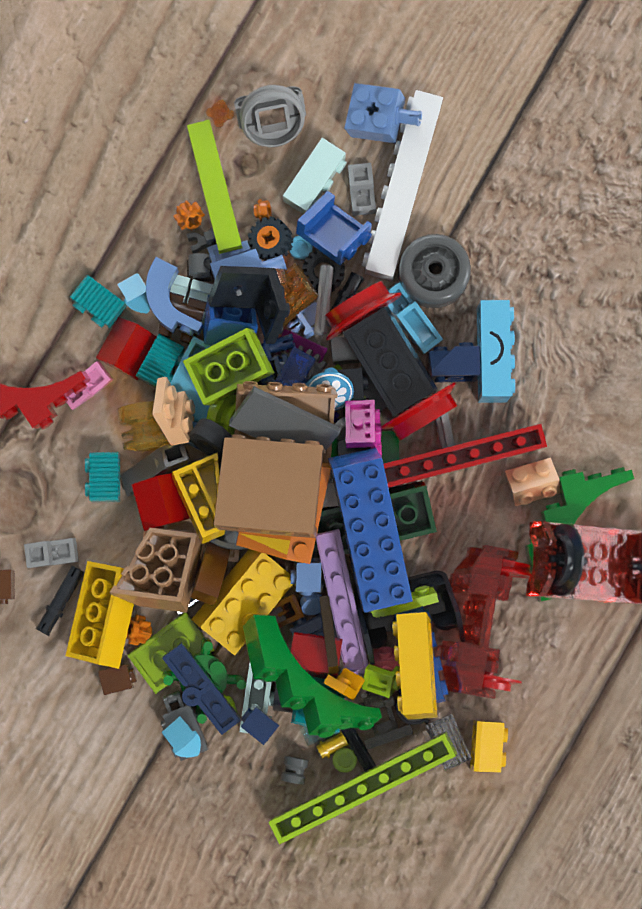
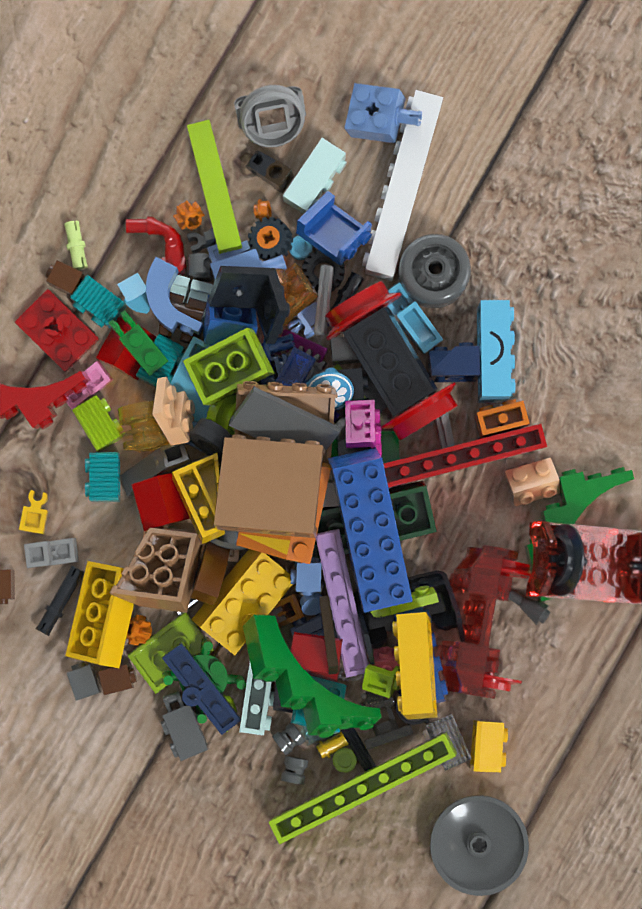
medium azure tile [162,716,201,758] -> none
clear orange plate [206,100,234,128] -> none
dark blue brick [240,707,279,745] -> none
light orange bracket [324,668,365,701] -> none
light grey slope [348,163,376,216] -> none
none -> red plate [15,289,99,373]
none -> yellow plate [19,490,48,534]
none -> reddish brown brick [45,260,85,296]
none -> yellowish green pin [64,221,88,270]
none -> dark grey brick [67,662,101,701]
none -> lime brick [72,395,124,452]
none -> green hinge [109,310,168,377]
none -> red piece [126,216,186,276]
none -> leg [246,150,294,193]
none -> dark grey wheel [272,723,306,756]
none -> dark grey dish [430,795,529,896]
none -> orange brick [474,399,530,439]
none -> dark grey cone [507,590,551,626]

